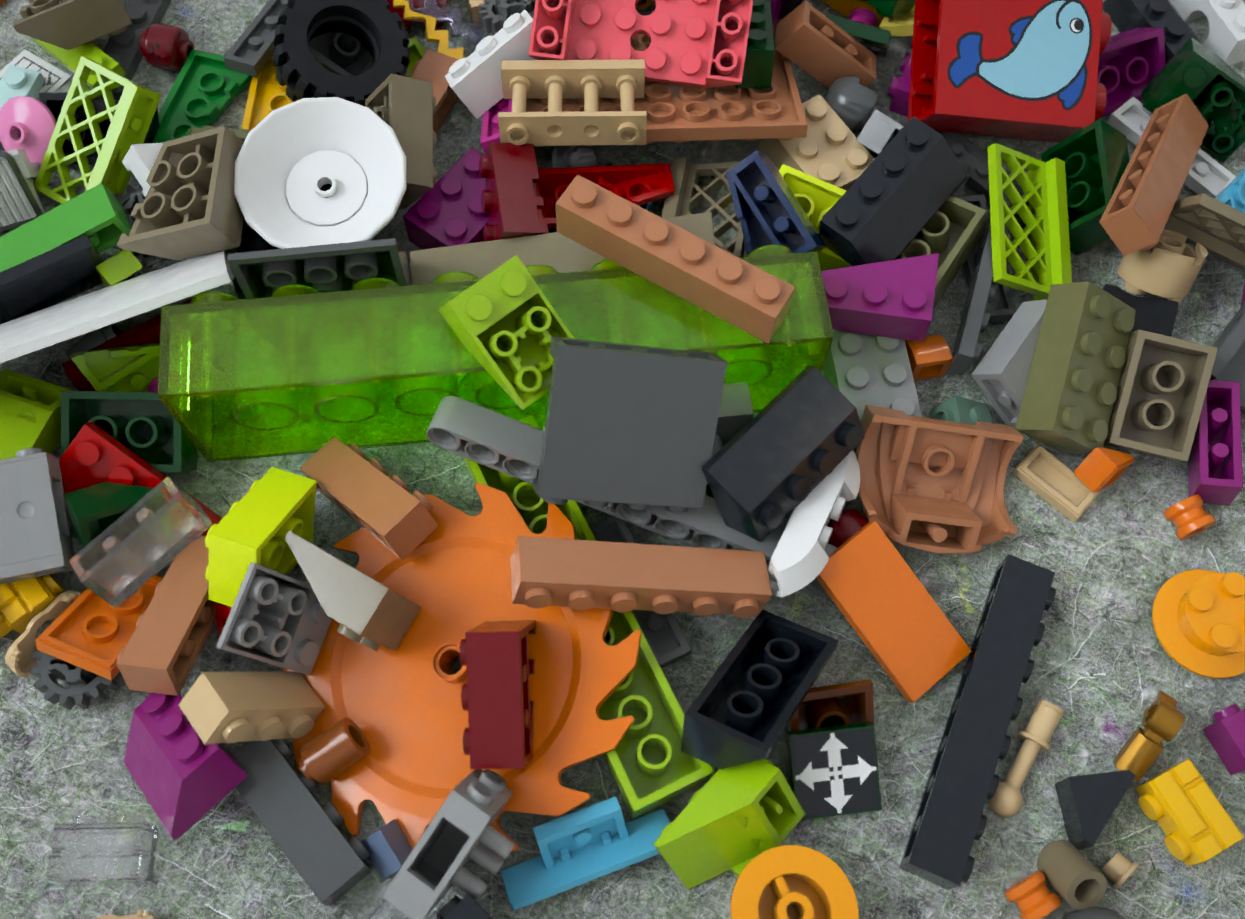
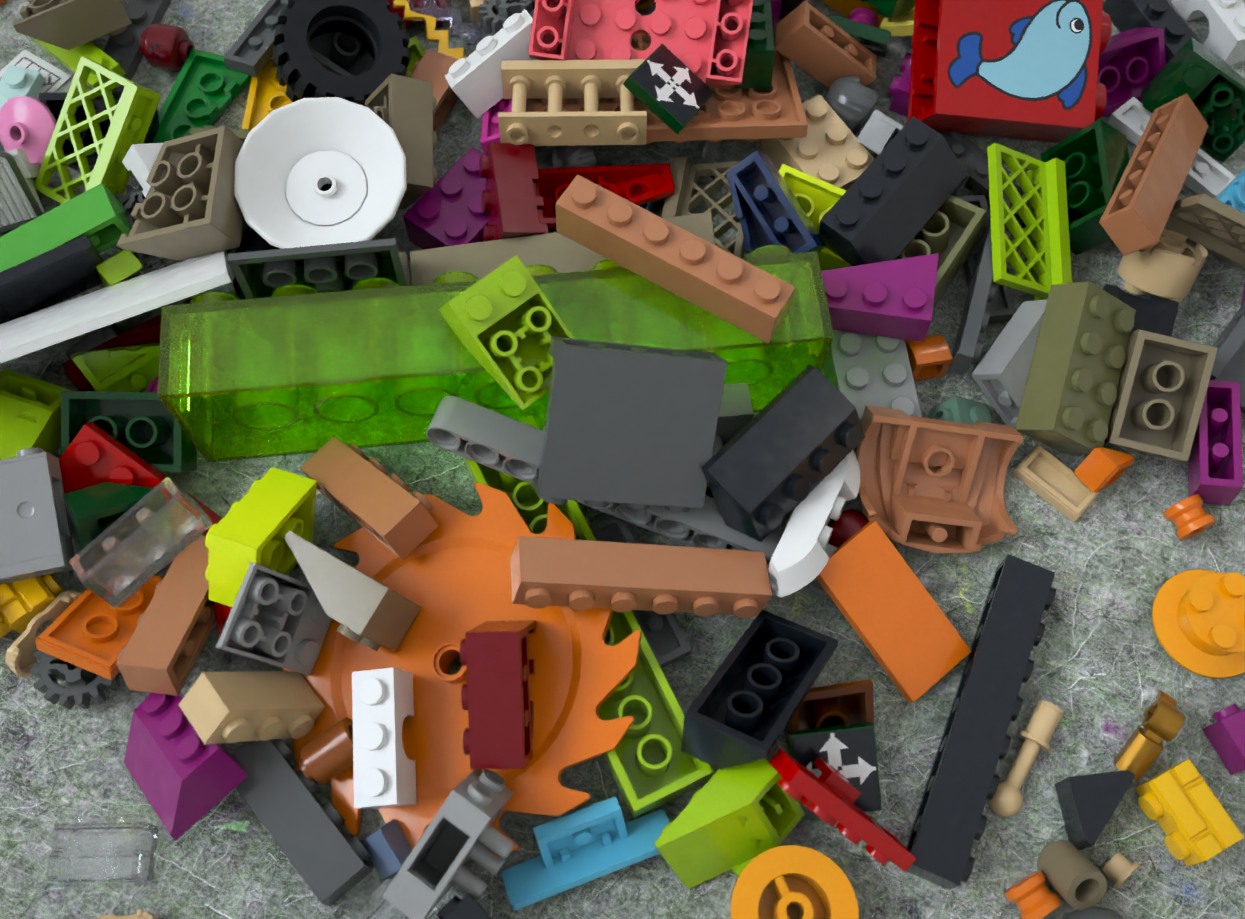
none -> white arch [352,667,417,809]
none -> tile [623,44,715,135]
none -> red plate [769,748,917,872]

